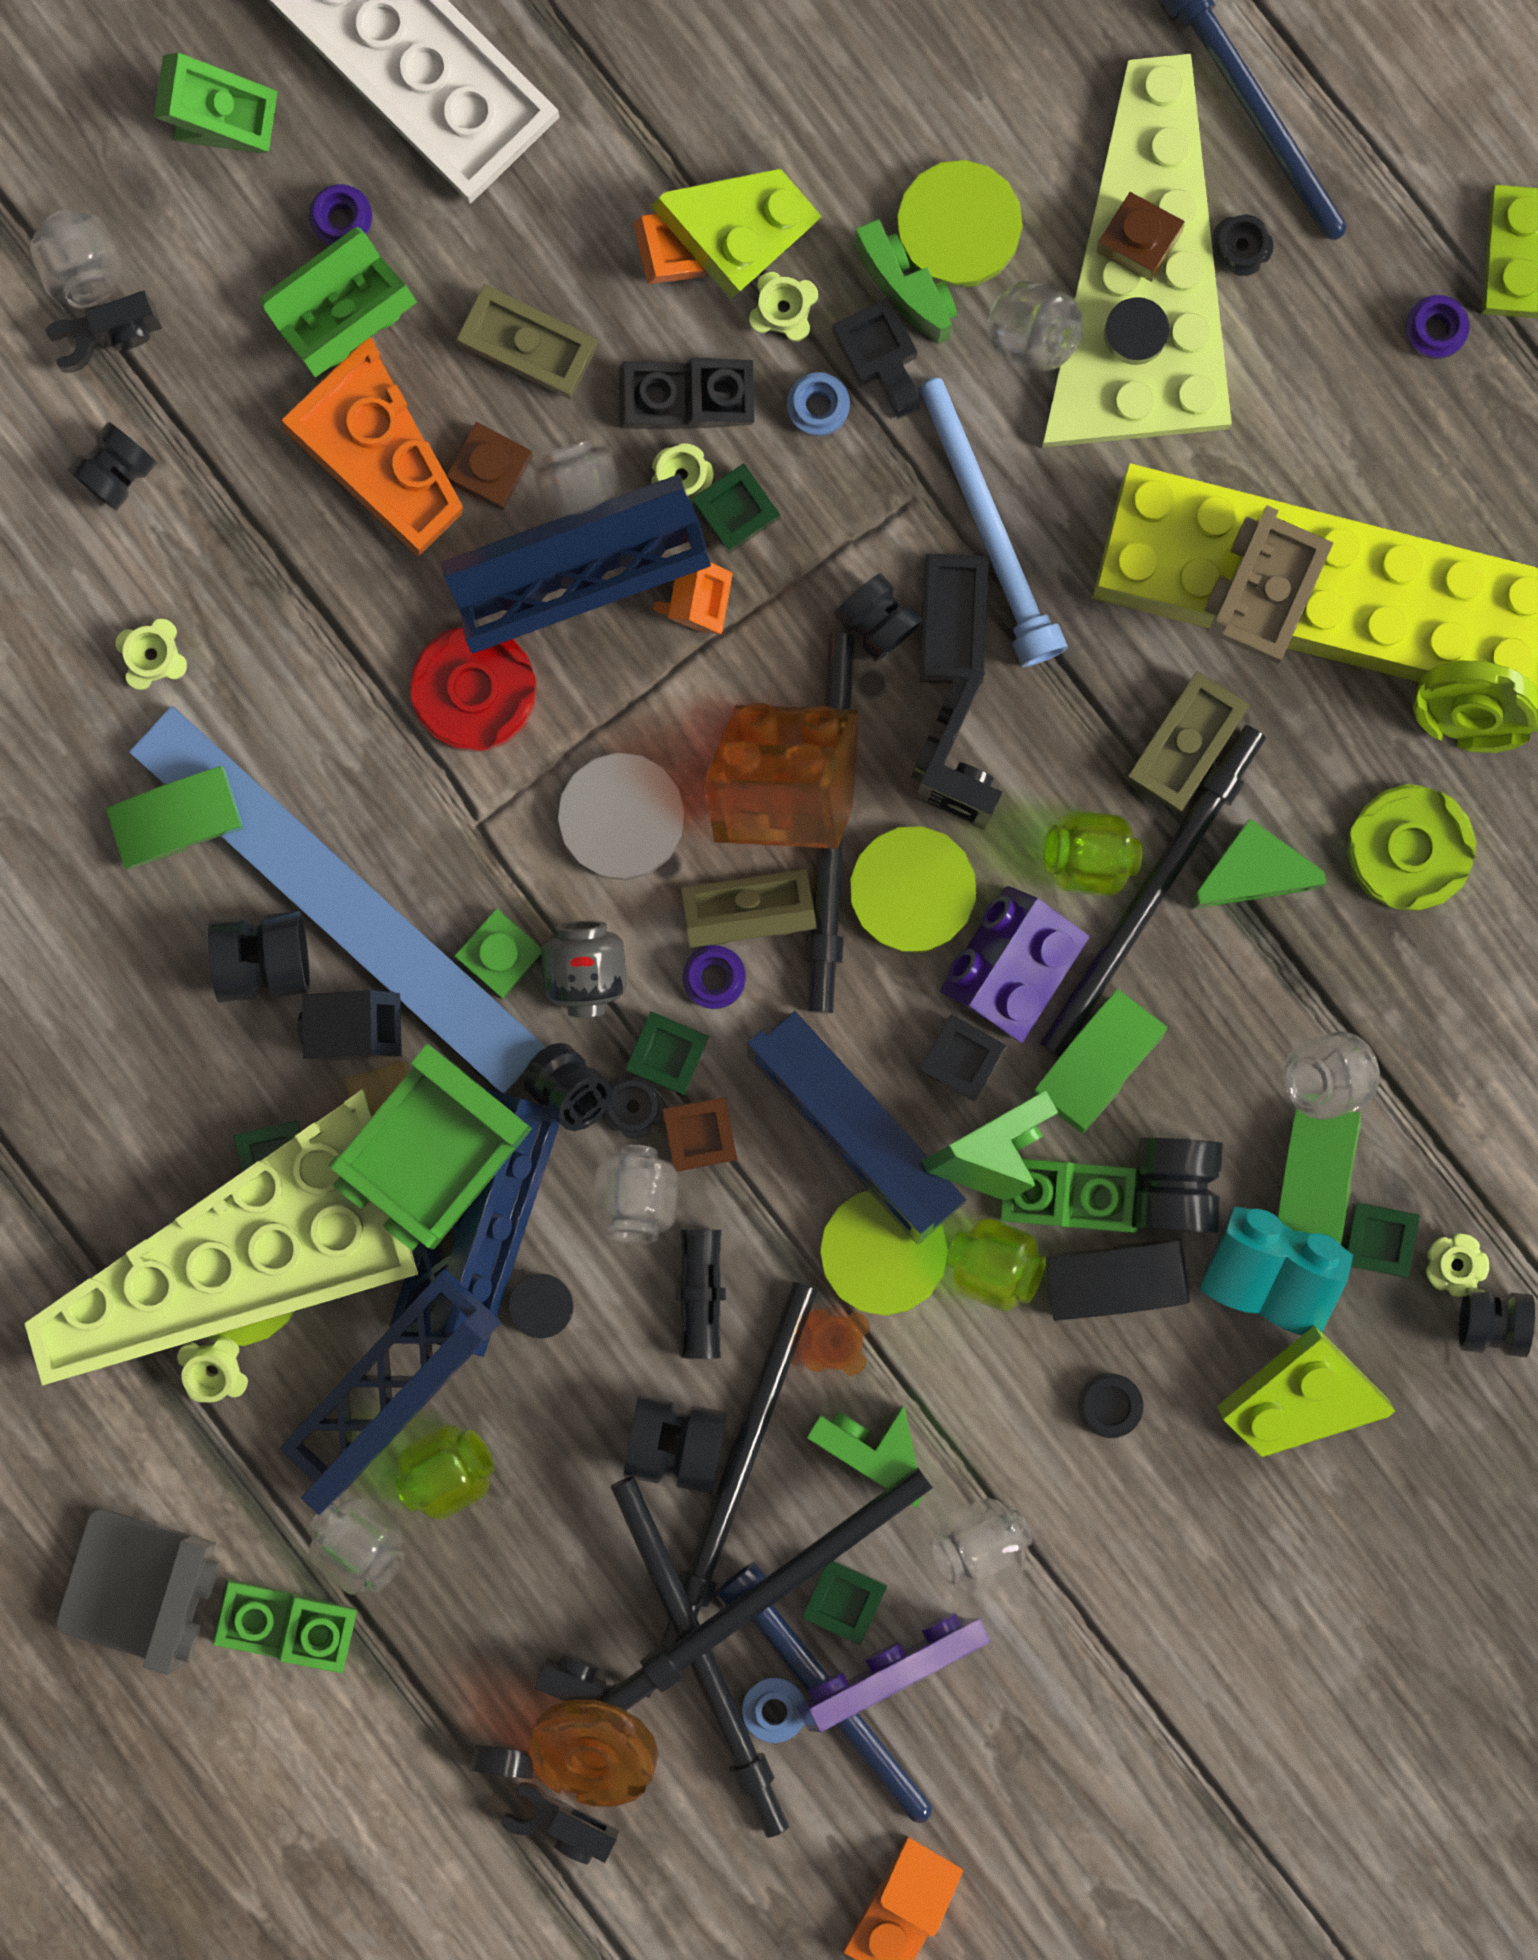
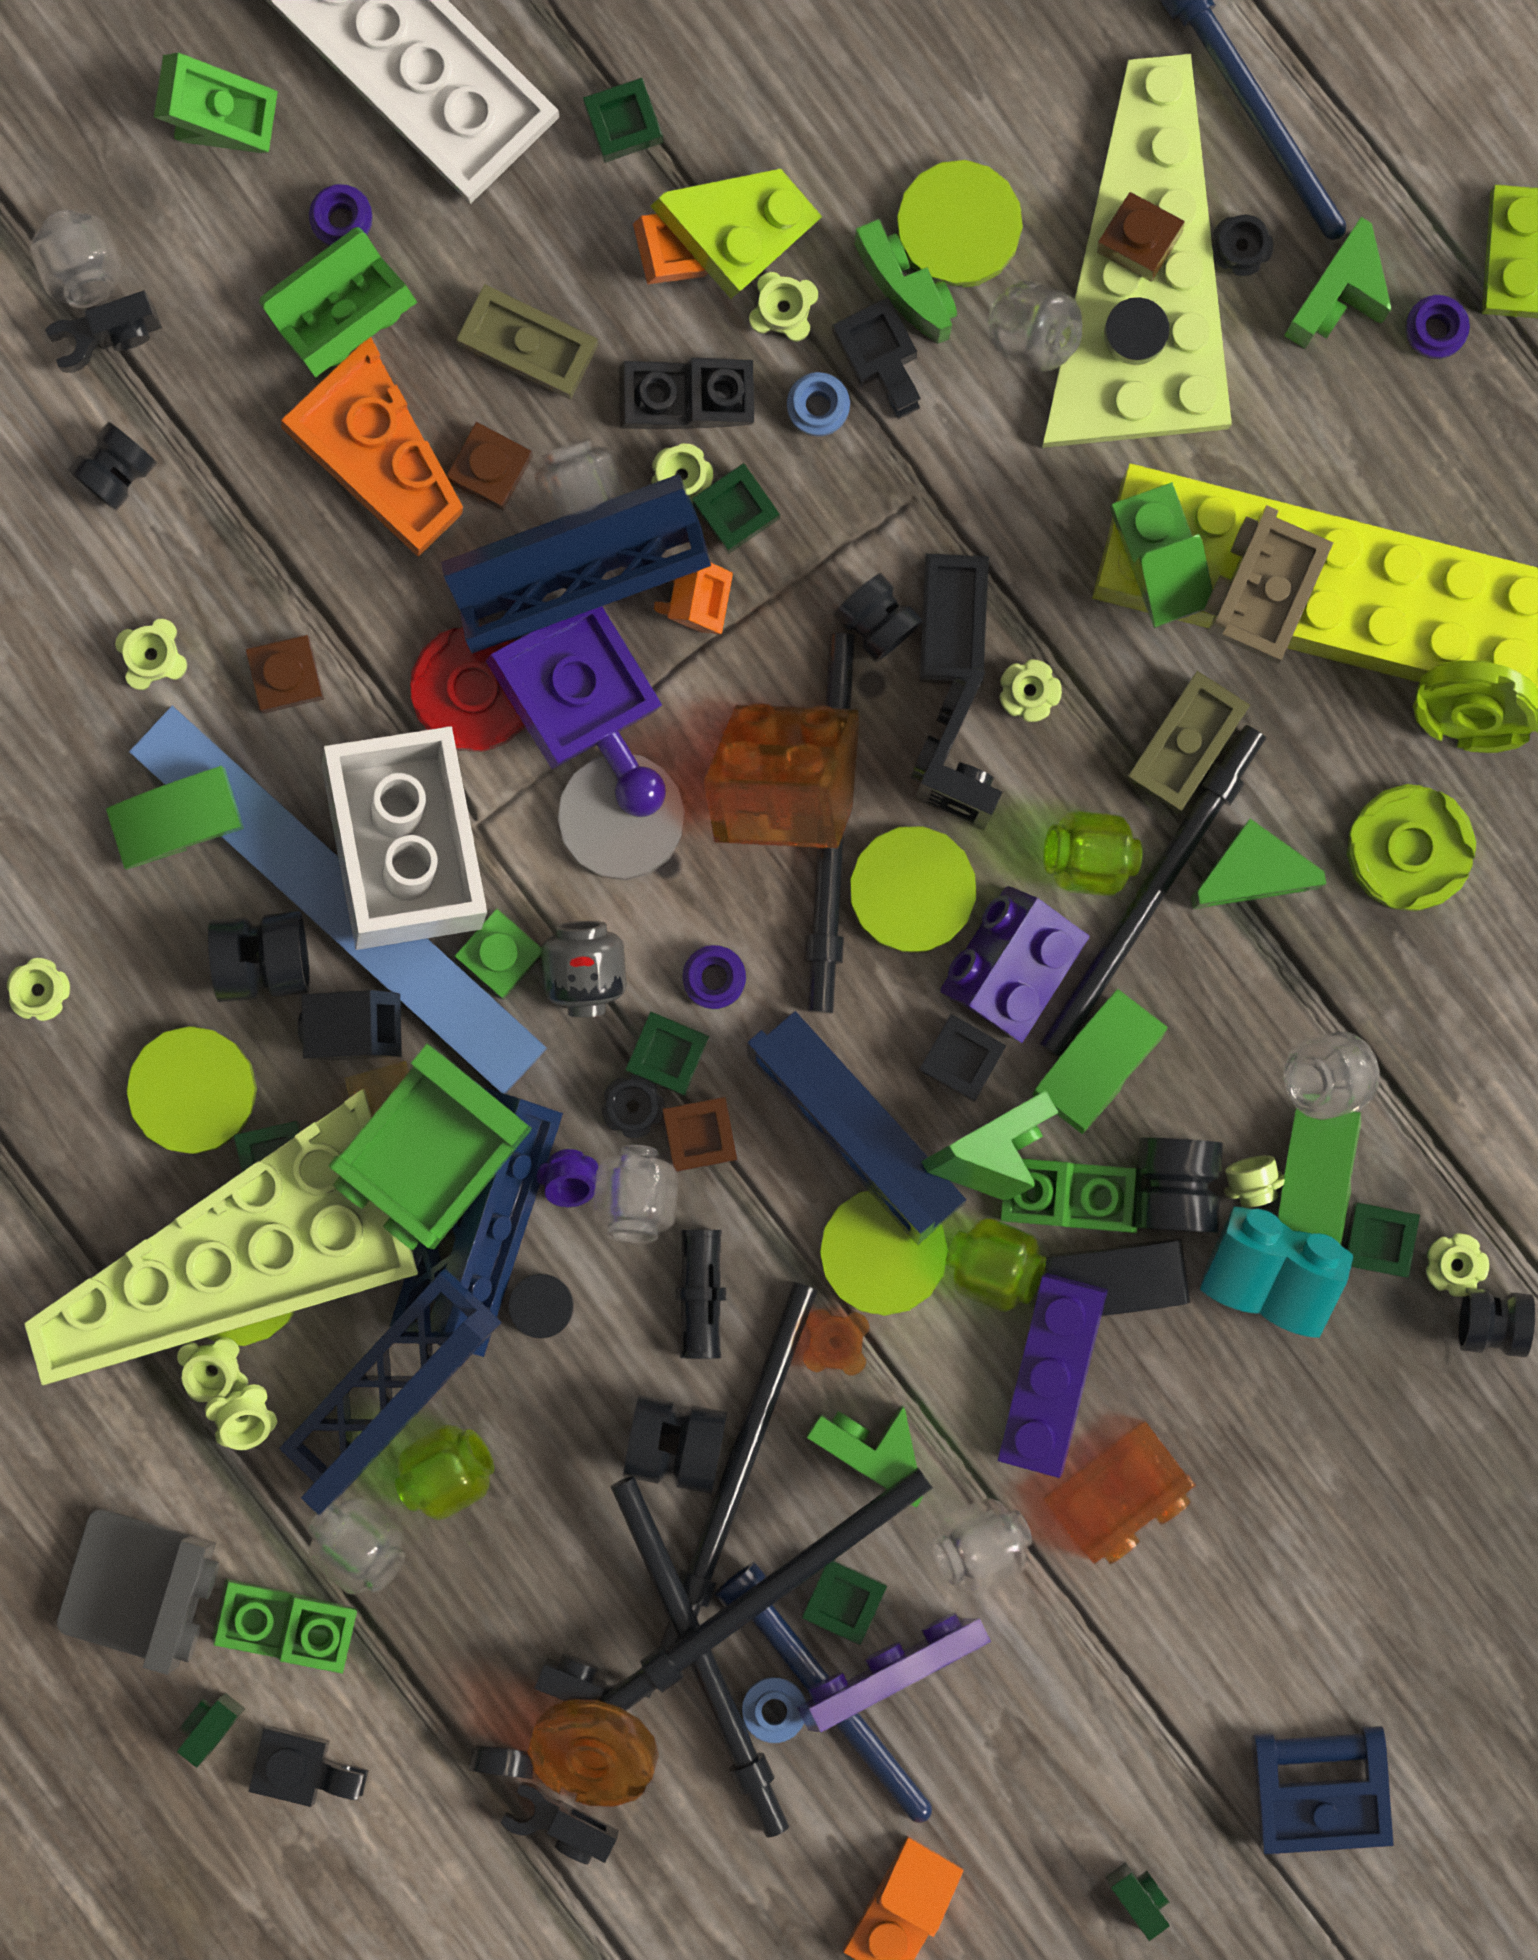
black wheel [523,1043,612,1131] -> none
olive plate [681,869,816,948] -> none
light blue piece [919,377,1068,668] -> none
black tile [1078,1373,1144,1438] -> none
lime wing [1216,1325,1395,1457] -> none
none -> yellowish green plate [7,958,70,1021]
none -> lime tile [127,1026,257,1154]
none -> dark green plate [177,1693,245,1768]
none -> yellowish green plate [205,1384,277,1450]
none -> reddish brown plate [246,635,324,714]
none -> black plate [248,1726,369,1807]
none -> white brick [321,726,487,950]
none -> dark purple plate [486,606,666,817]
none -> dark purple plate [537,1149,600,1207]
none -> dark green plate [583,78,664,163]
none -> dark purple plate [998,1273,1108,1478]
none -> yellowish green plate [999,659,1062,722]
none -> clear orange bracket [1042,1420,1196,1564]
none -> dark green plate [1105,1862,1170,1941]
none -> bright green slope [1110,482,1213,628]
none -> yellowish green plate [1224,1155,1284,1208]
none -> dark blue plate [1252,1726,1394,1855]
none -> bright green slope [1284,217,1391,349]

